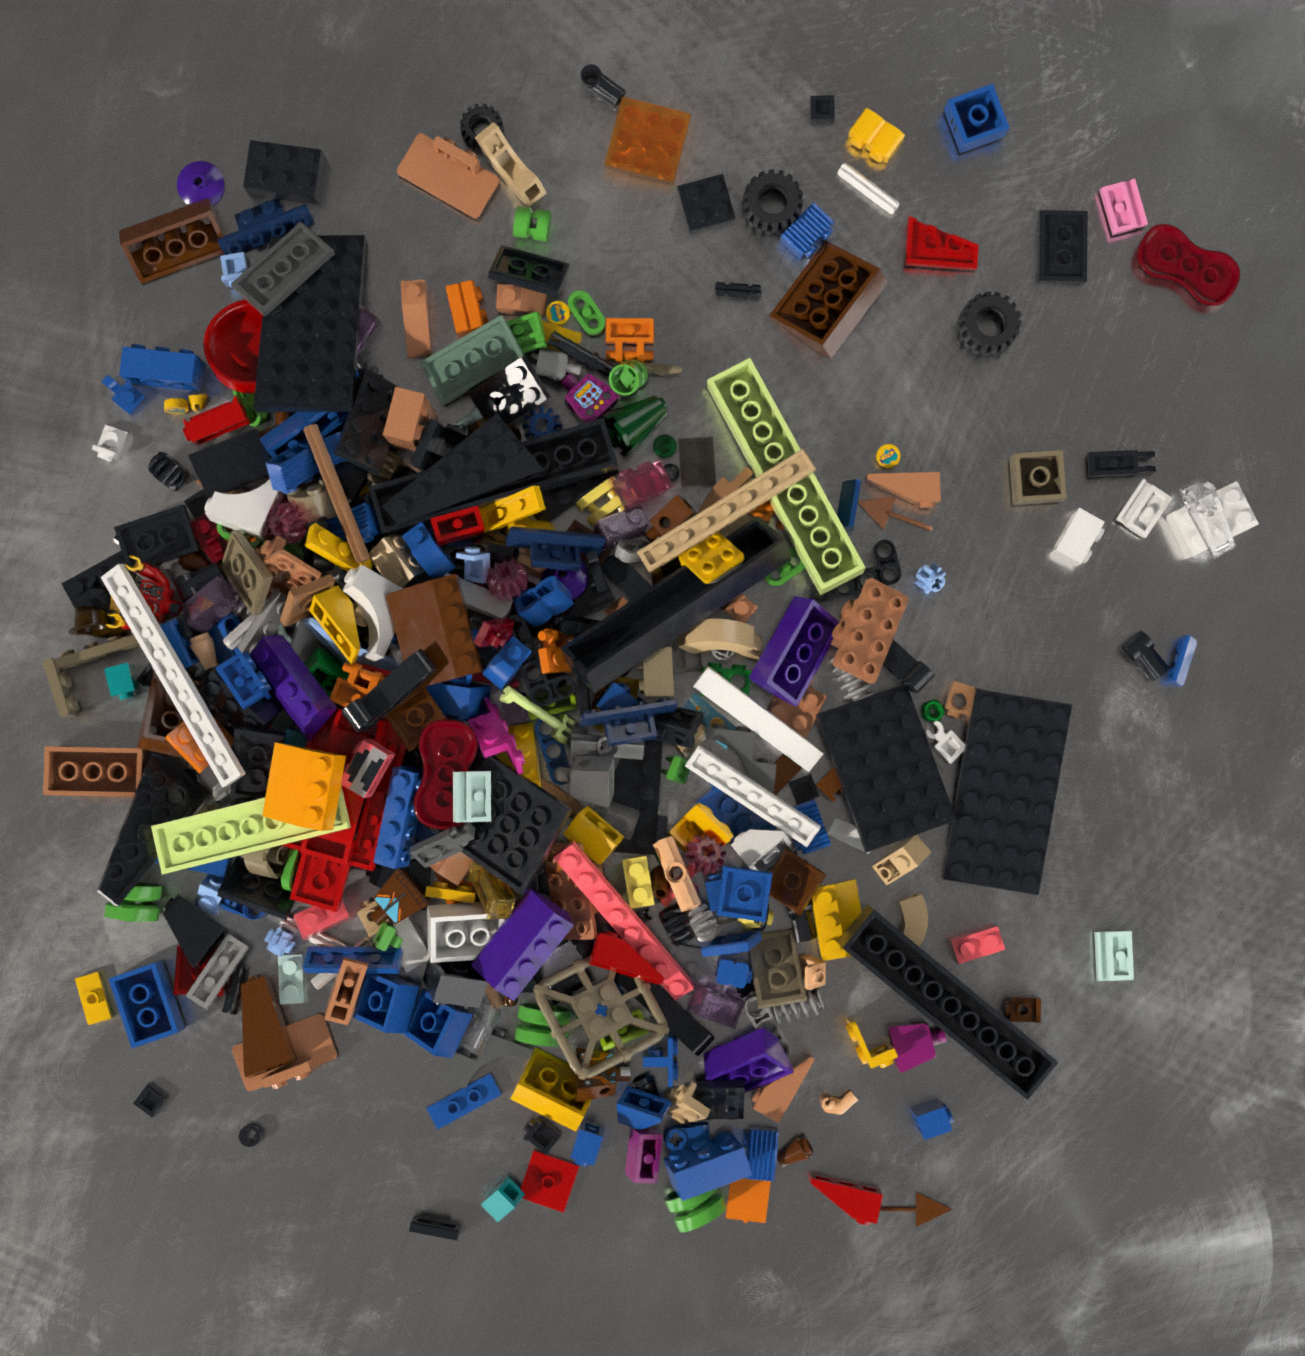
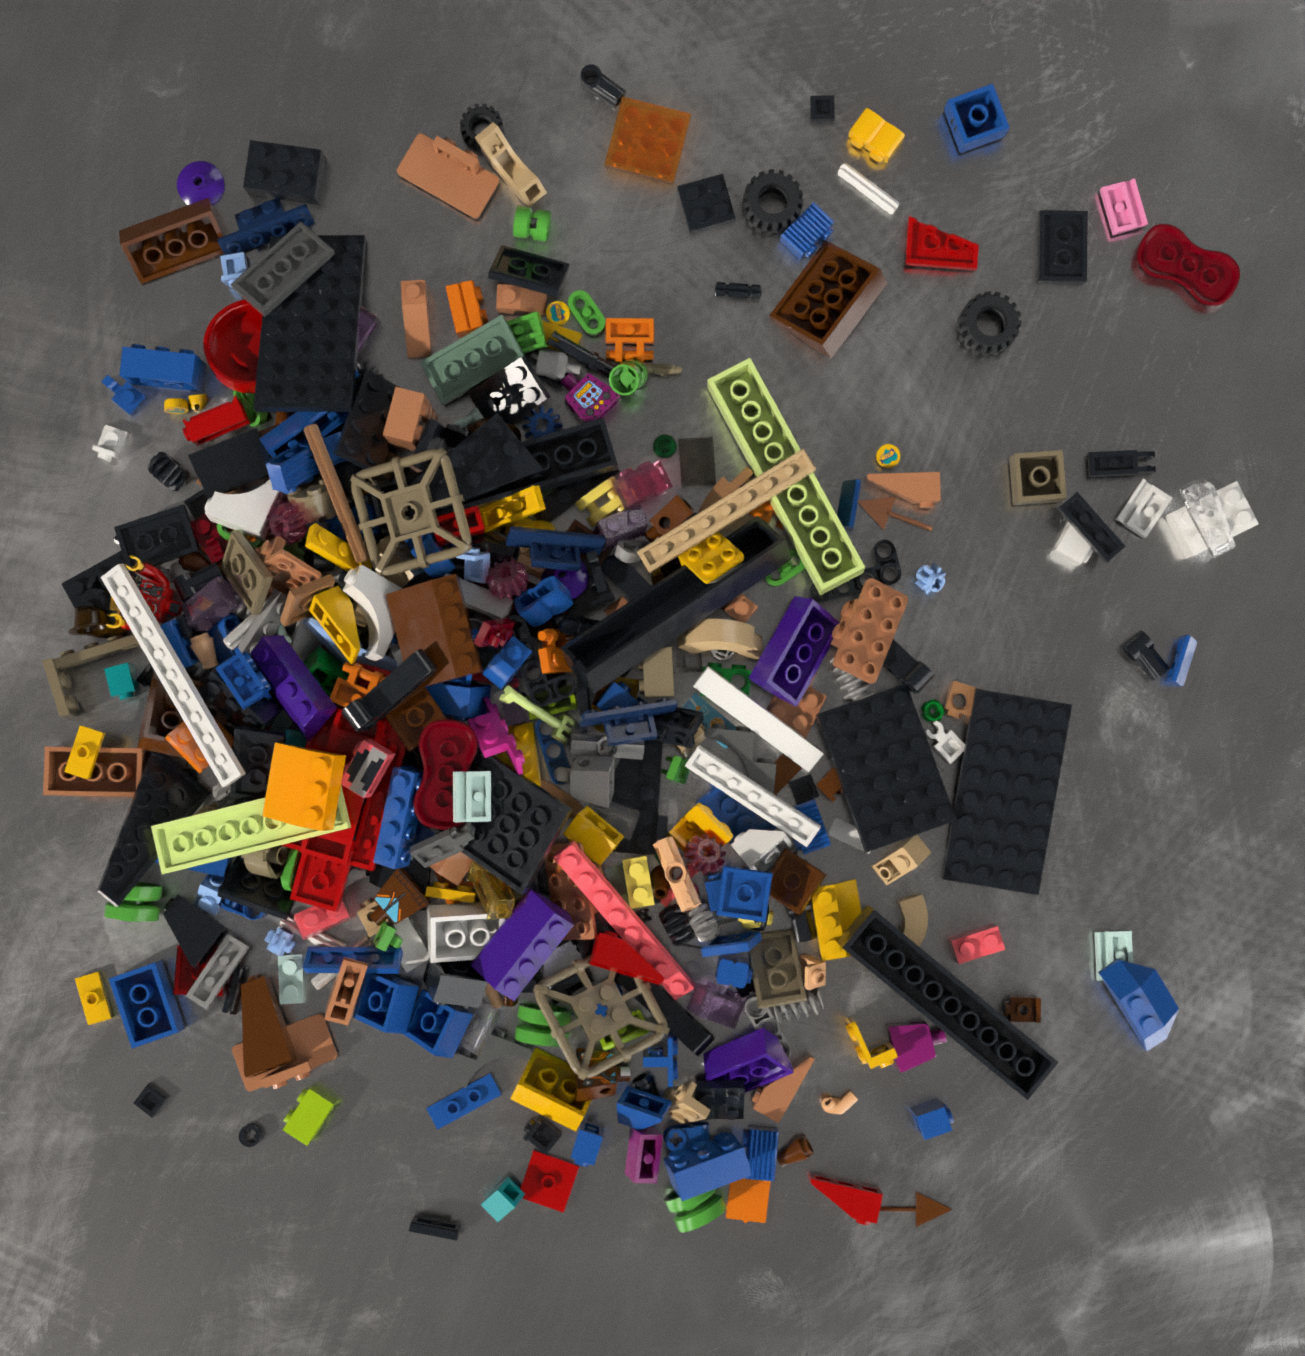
dark green cone [600,396,668,457] -> none
black hinge [661,463,680,483] -> none
none -> yellow plate [64,725,105,779]
none -> lime brick [283,1084,338,1146]
none -> dark tan plate [350,448,472,576]
none -> black plate [1057,492,1126,563]
none -> blue wedge [1098,959,1179,1051]

